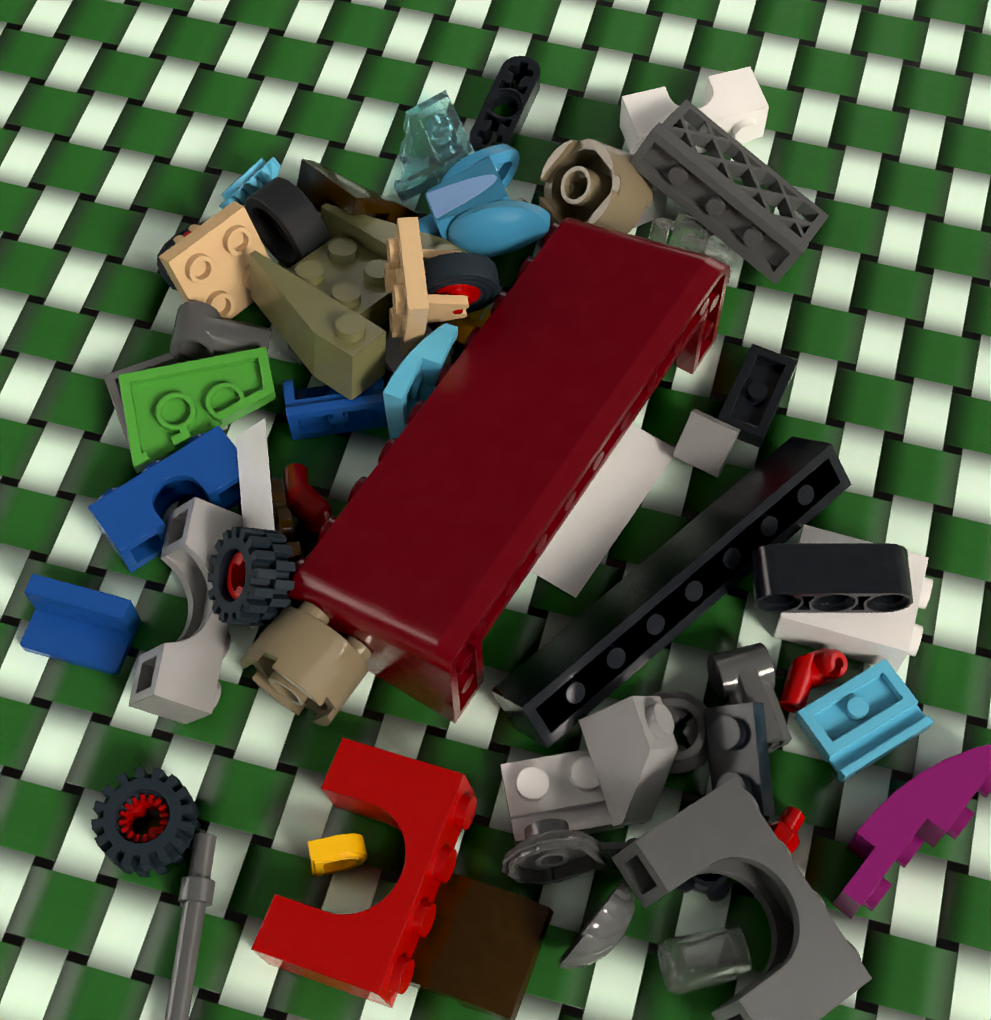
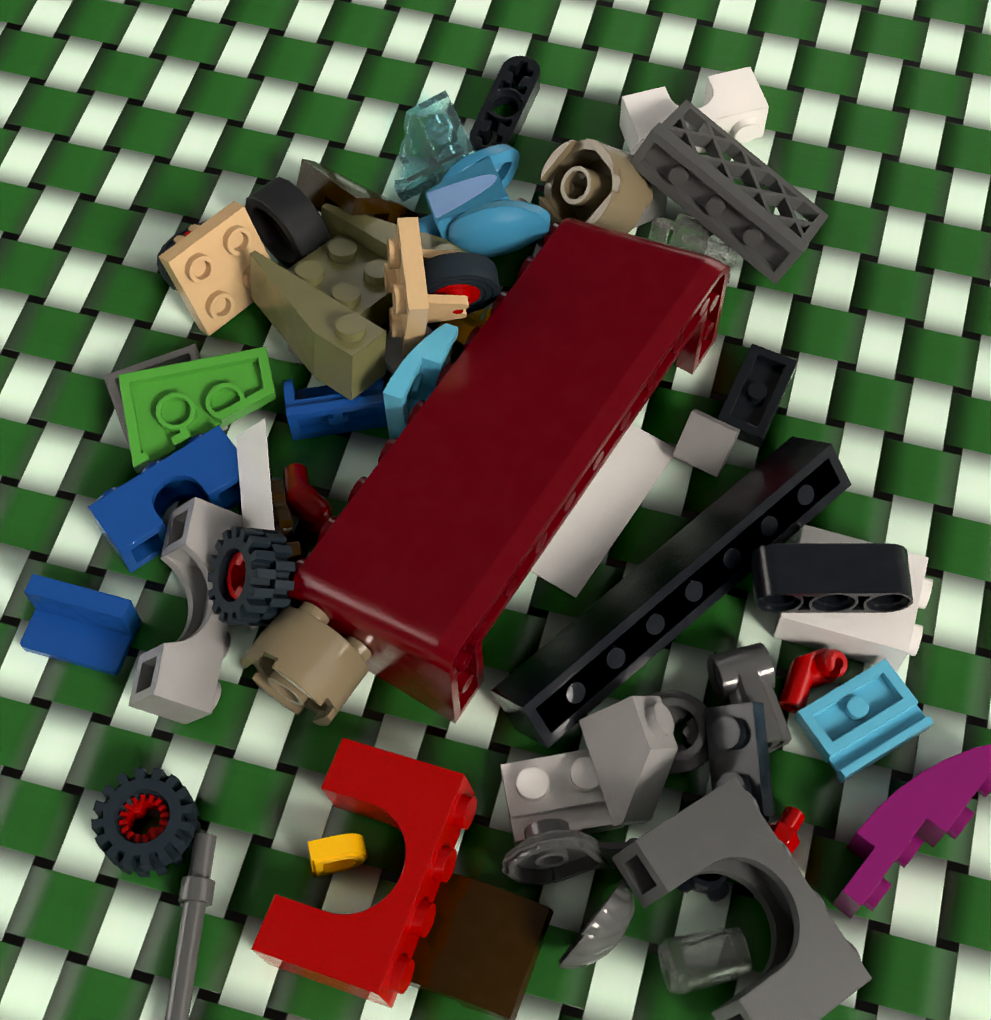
dark grey piece [169,301,272,363] -> none
medium azure gear [219,157,281,209] -> none

